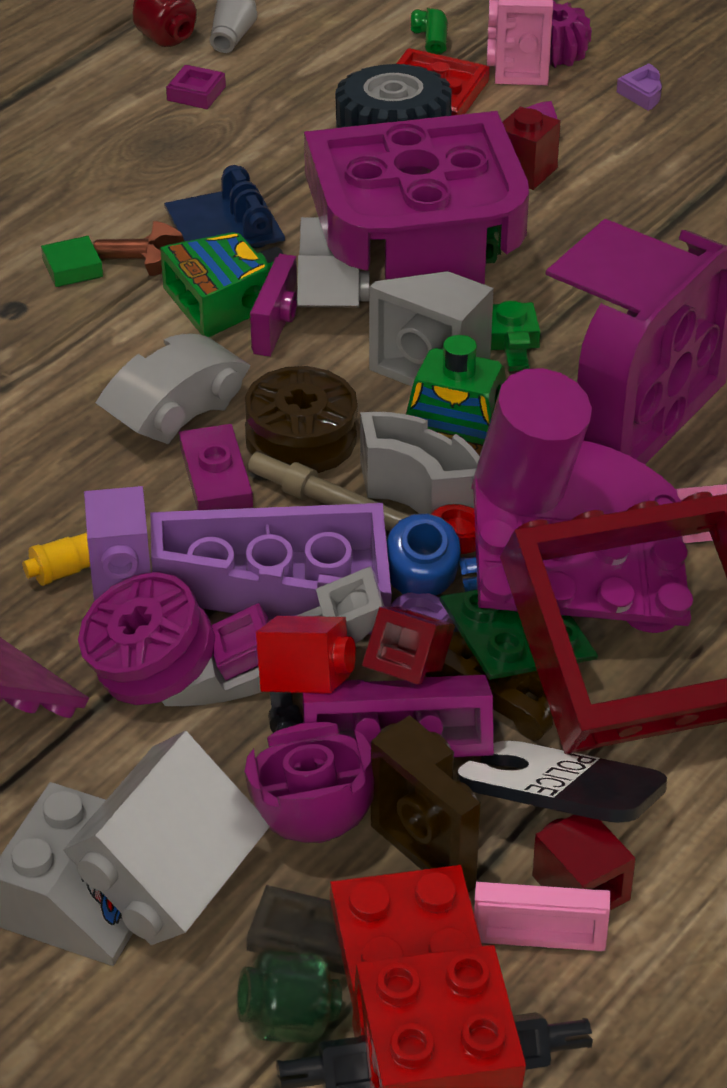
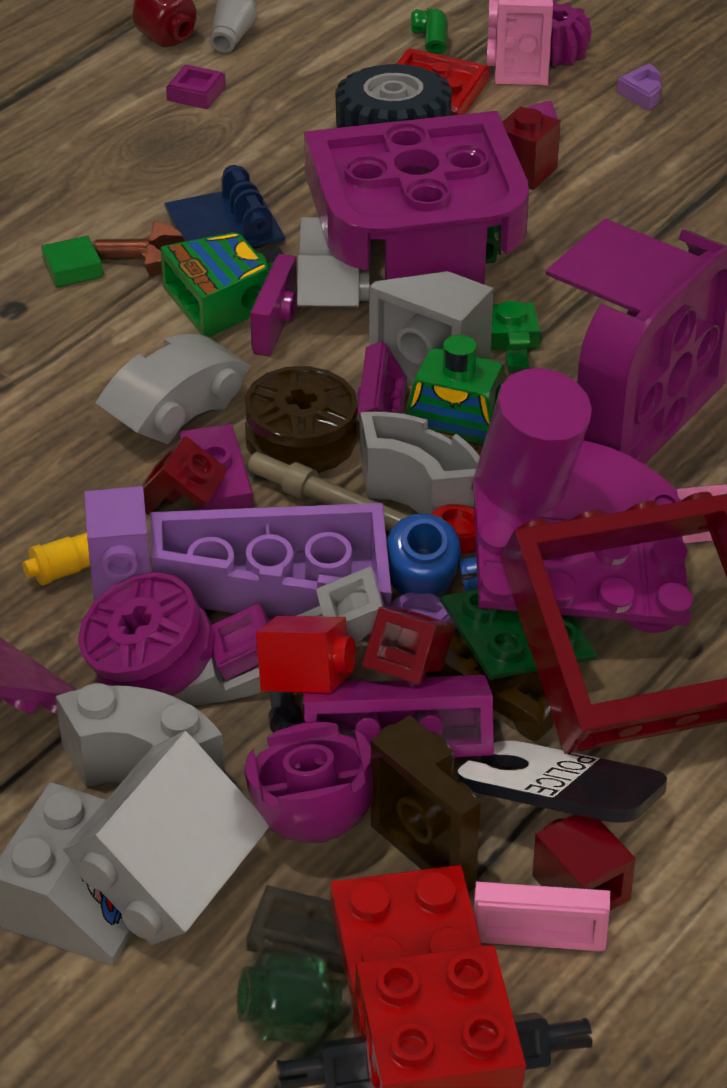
none -> light grey brick [56,683,225,787]
none -> dark red bracket [141,435,227,515]
none -> magenta plate [357,341,407,417]

